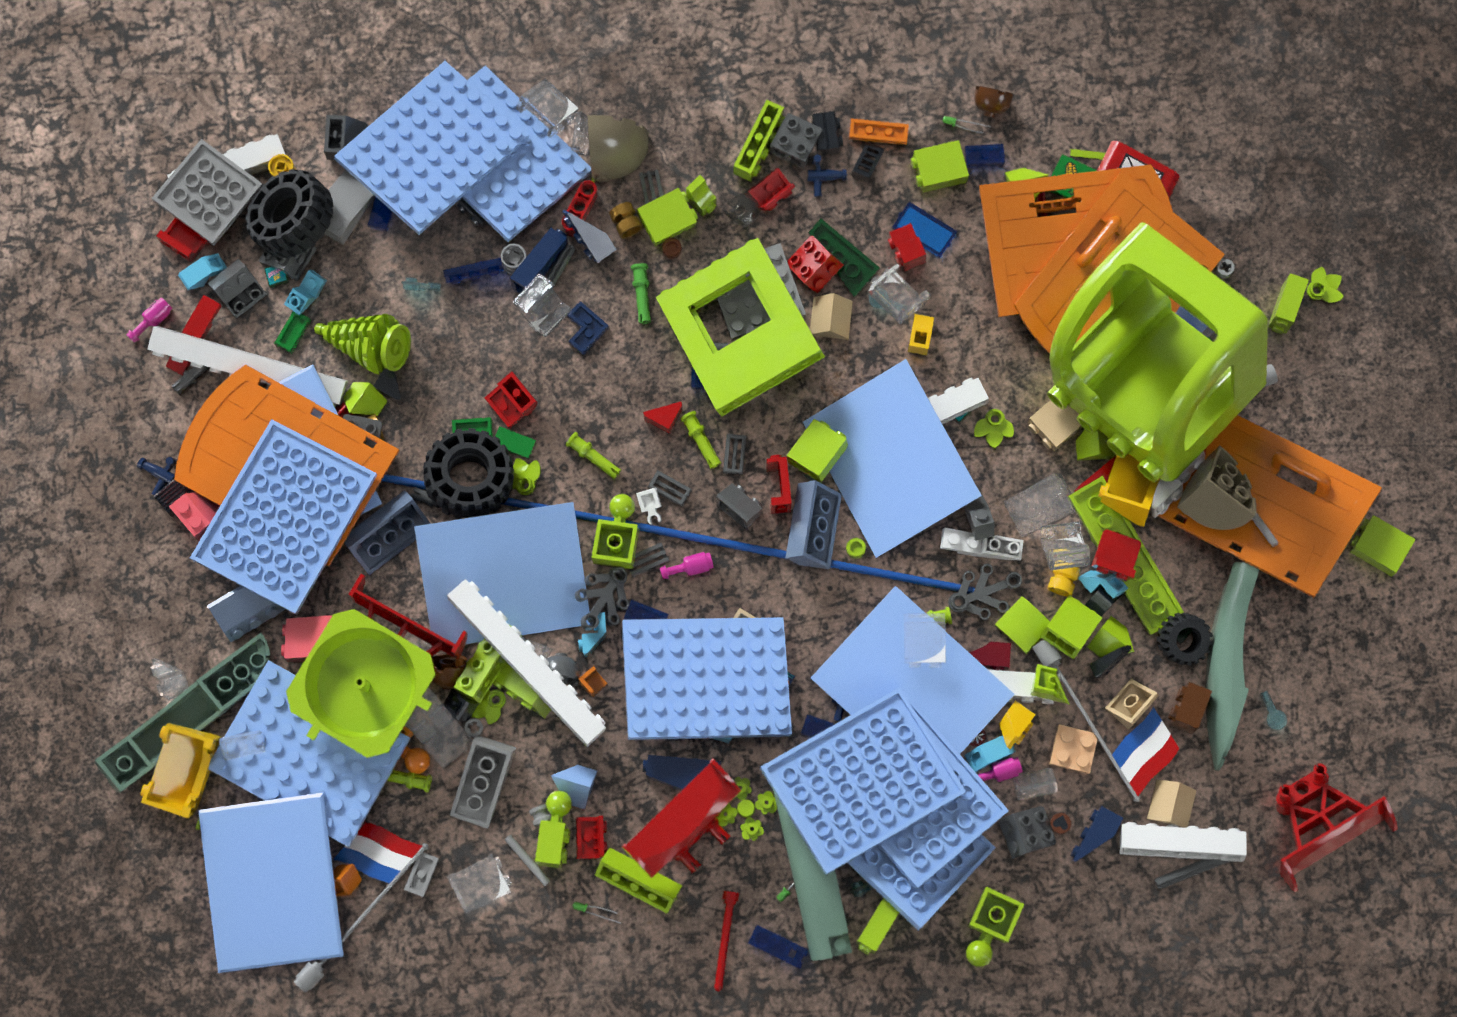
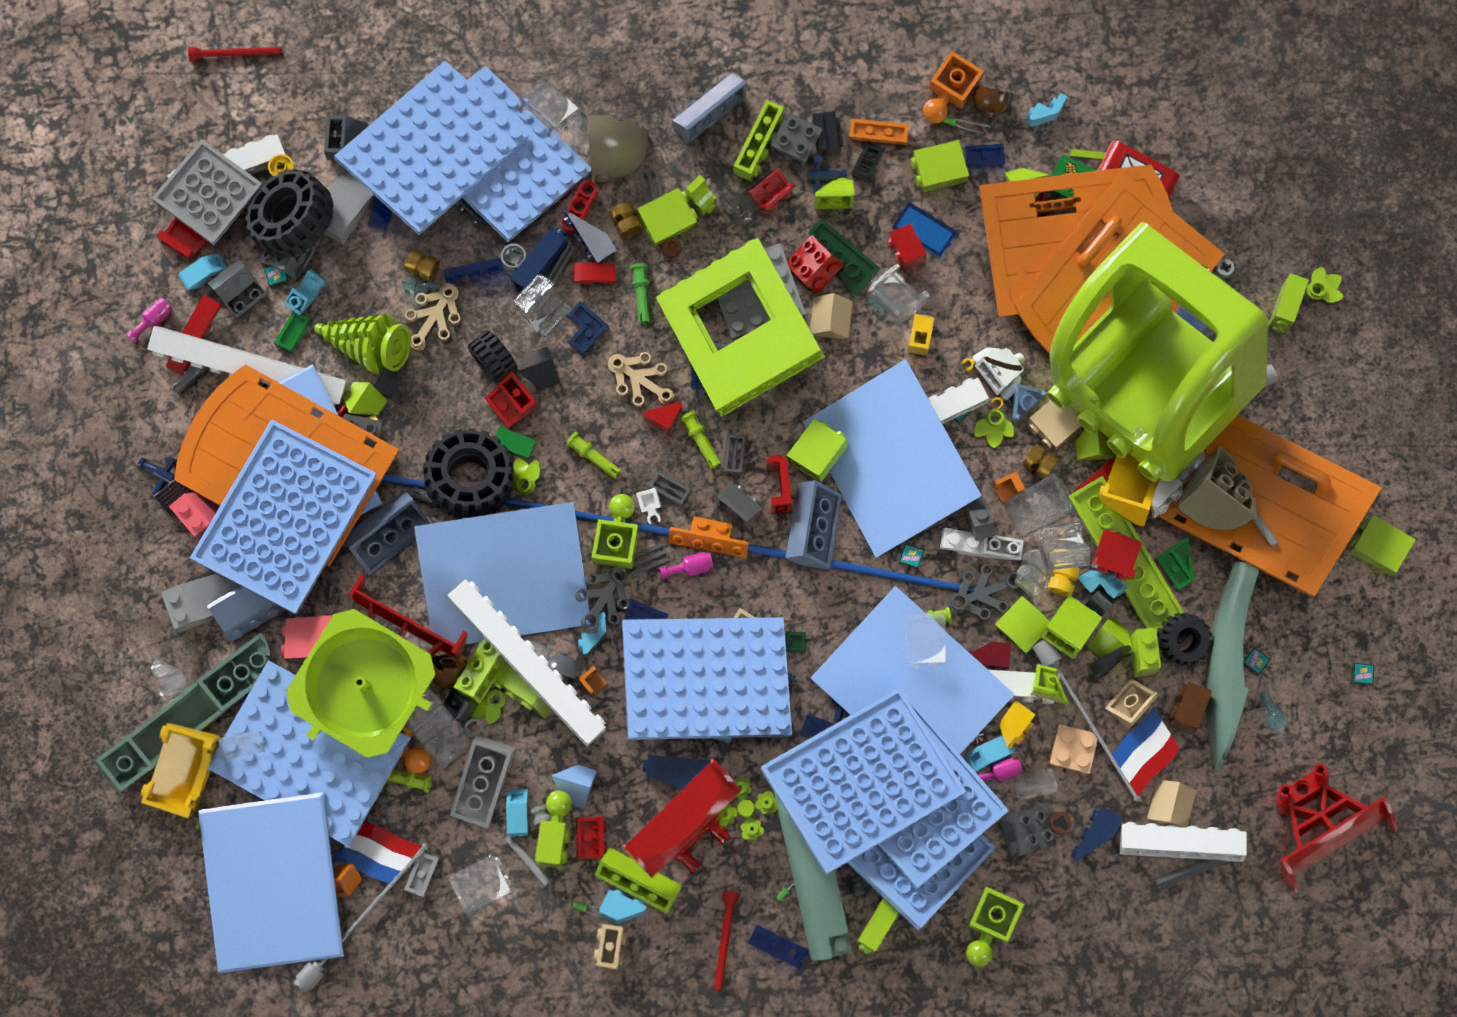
green tile [452,417,493,437] -> none
lime tile [846,538,866,559] -> none
none -> light grey slope [161,573,241,633]
none -> red piece [188,46,282,62]
none -> pearl gold wheel [404,248,440,282]
none -> tan plant [405,284,461,351]
none -> black tyre [468,330,517,383]
none -> medium azure slope [506,789,529,836]
none -> black slope [515,347,560,389]
none -> red slope [573,262,616,285]
none -> tan brick [593,924,627,970]
none -> medium azure slope [598,889,647,925]
none -> tan plant [608,352,674,407]
none -> orange bracket [668,516,749,558]
none -> sand blue slope [672,73,747,144]
none -> dark green tile [785,631,806,653]
none -> lime slope [814,178,855,209]
none -> tile [899,544,924,570]
none -> orange brick [923,51,984,124]
none -> white torso [962,348,1025,410]
none -> orange panel [993,471,1025,503]
none -> light blue slope [1012,383,1046,423]
none -> clear slope [1015,547,1050,597]
none -> pearl gold wheel [1022,444,1060,480]
none -> medium azure slope [1027,93,1067,127]
none -> lime brick [1130,628,1161,678]
none -> green wing [1155,537,1195,592]
none -> tile [1243,647,1271,676]
none -> tile [1351,663,1375,686]

